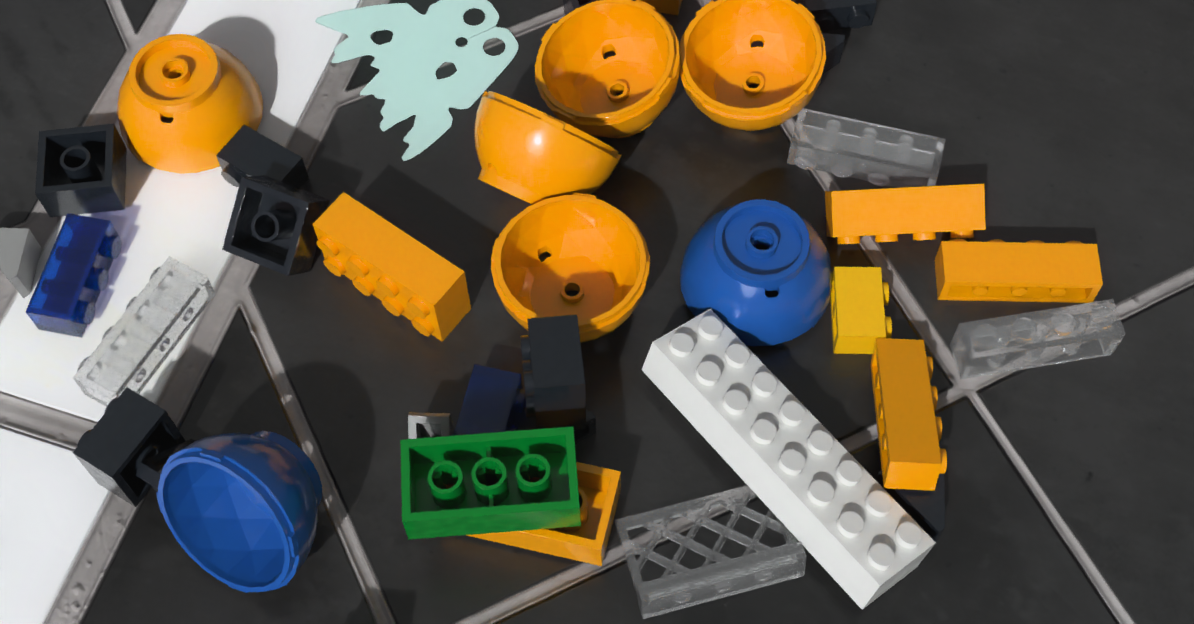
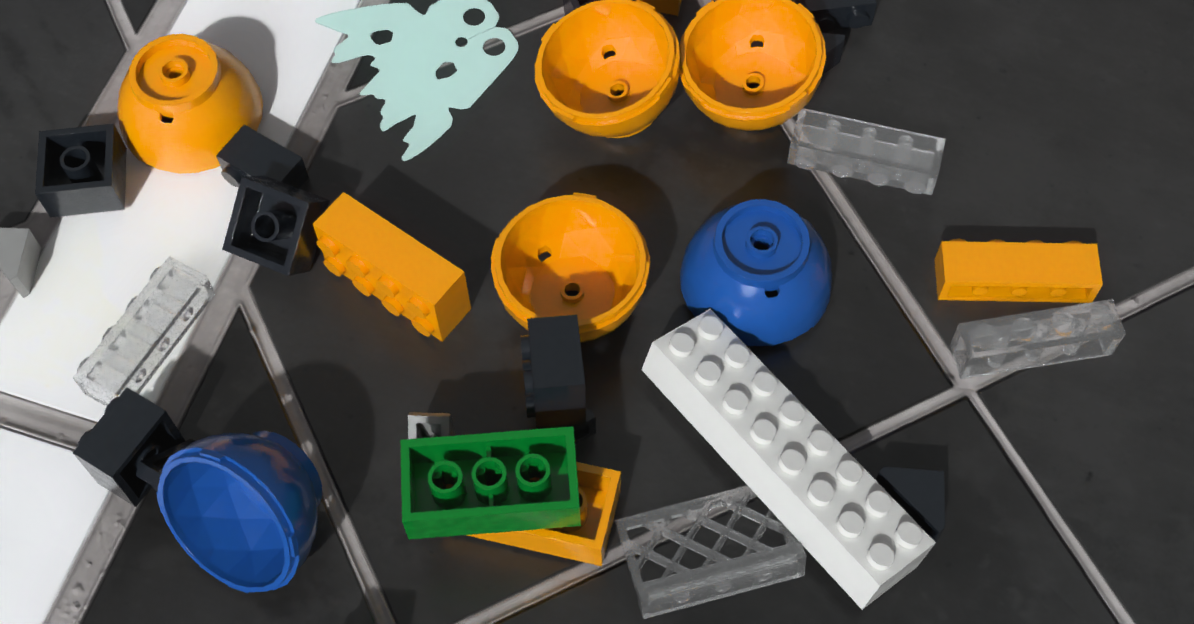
clear blue brick [26,213,122,338] -> none
brick [453,364,526,436] -> none
light orange piece [474,91,621,204] -> none
light orange brick [825,184,986,244] -> none
yellow brick [830,267,892,354] -> none
light orange brick [870,338,947,491] -> none

